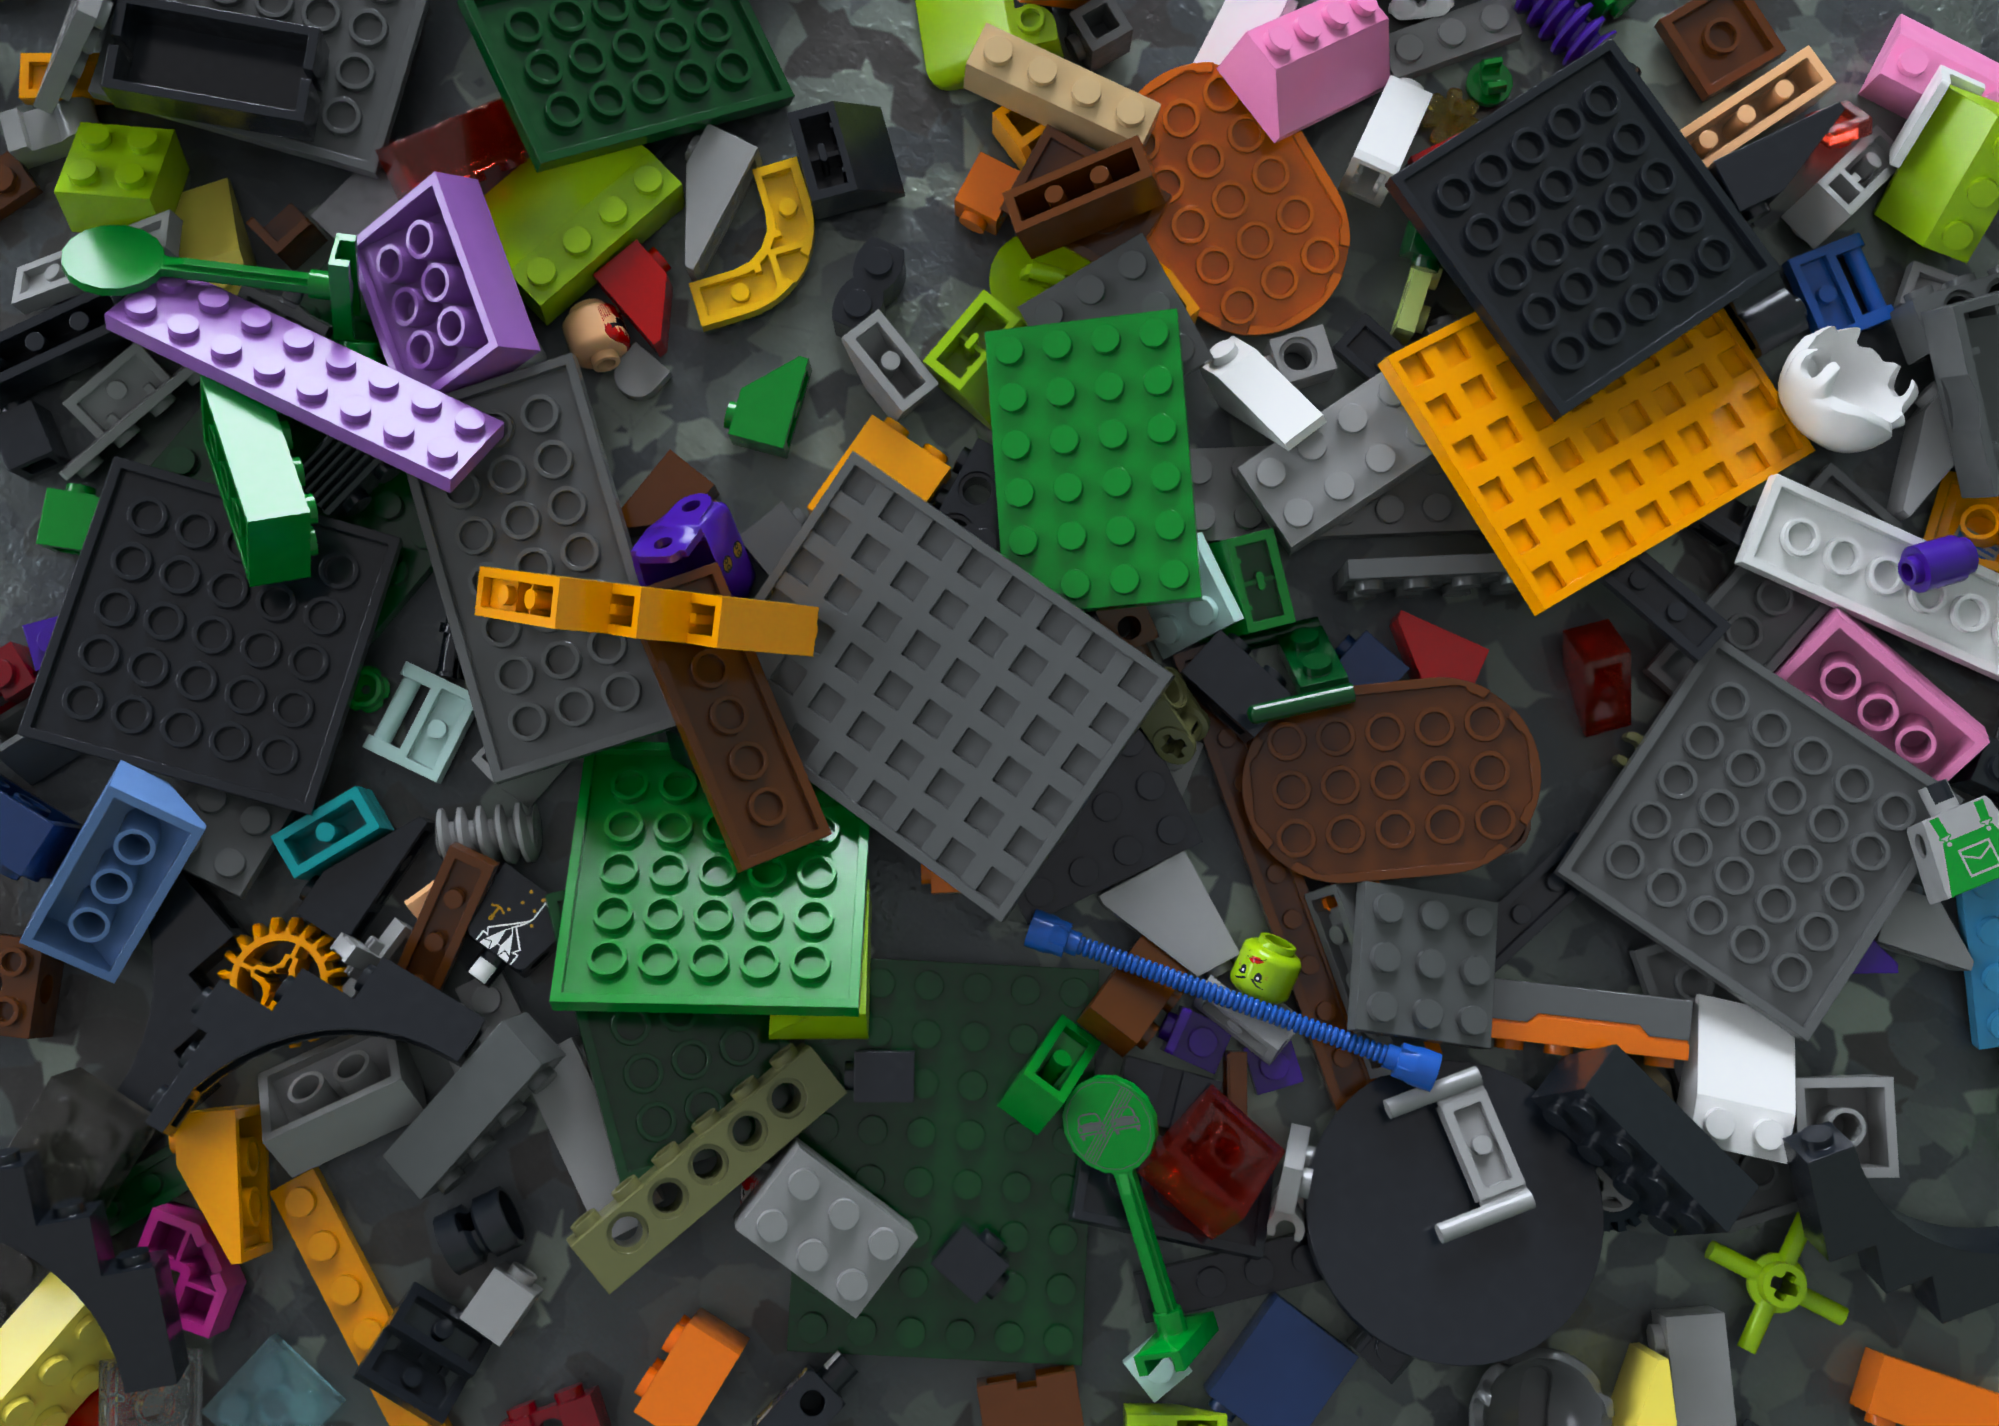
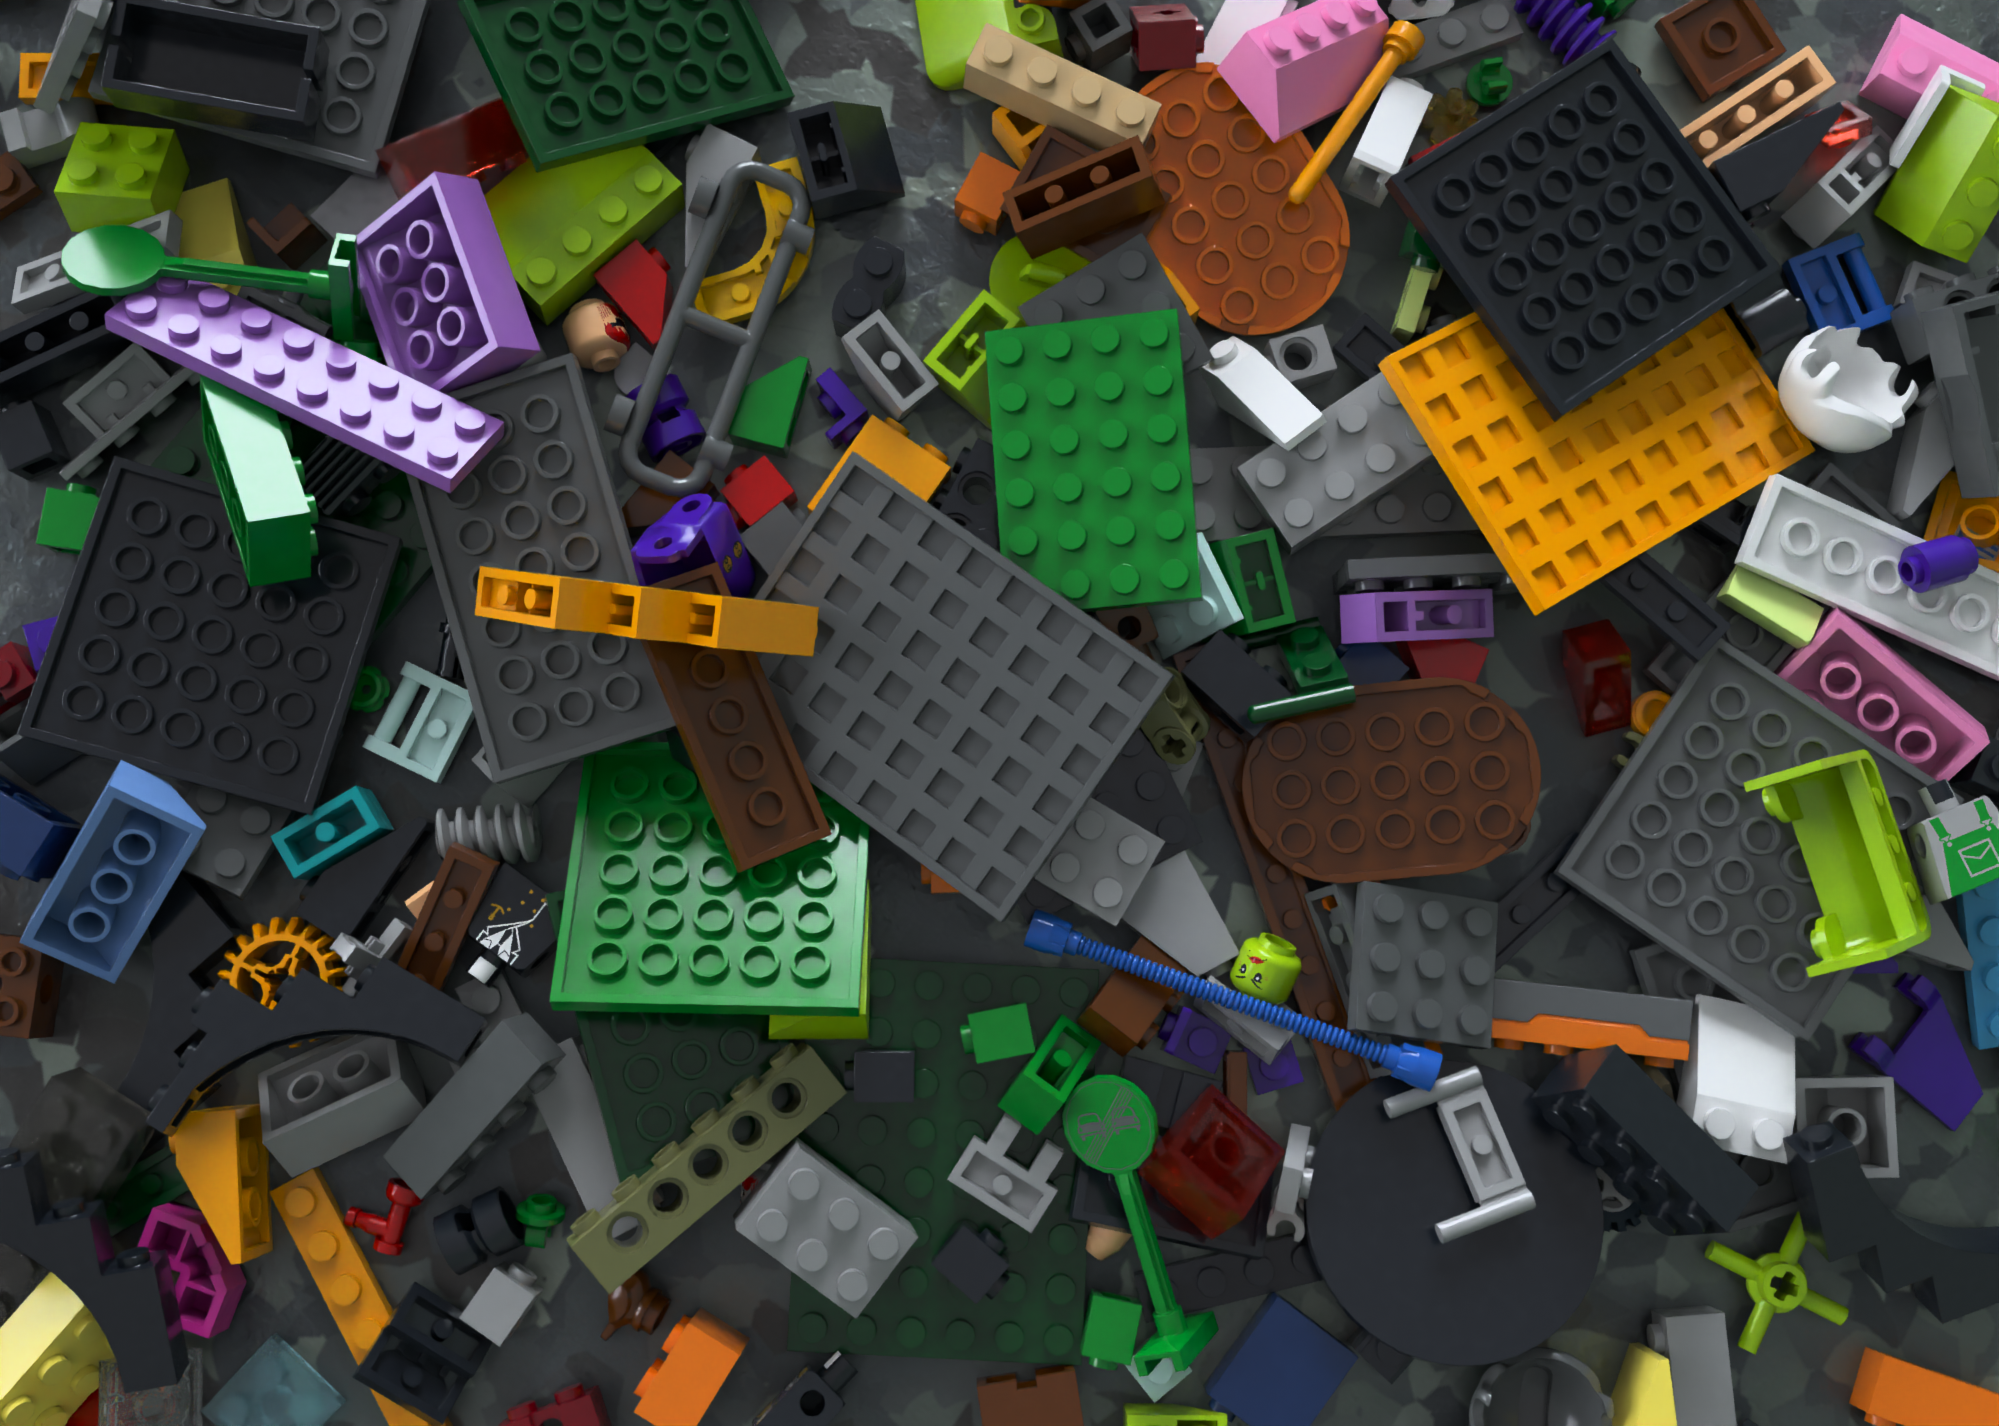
none -> red piece [344,1178,425,1256]
none -> green plate [515,1193,566,1249]
none -> reddish brown animal [600,1268,671,1341]
none -> dark grey bar [603,160,815,498]
none -> dark purple wheel [625,374,707,463]
none -> red brick [720,455,798,530]
none -> dark purple bracket [816,368,869,449]
none -> light grey plate [947,1112,1064,1233]
none -> green brick [960,1002,1035,1064]
none -> light grey plate [1035,798,1165,927]
none -> green brick [1080,1288,1142,1370]
none -> light nougat hose [1085,1226,1132,1261]
none -> dark red brick [1129,3,1204,71]
none -> light orange piece [1288,20,1425,204]
none -> medium lavender slope [1339,589,1494,644]
none -> light orange tile [1628,690,1671,737]
none -> yellowish green slope [1716,565,1824,649]
none -> lime windscreen [1743,749,1931,977]
none -> dark purple flag [1847,972,1983,1132]

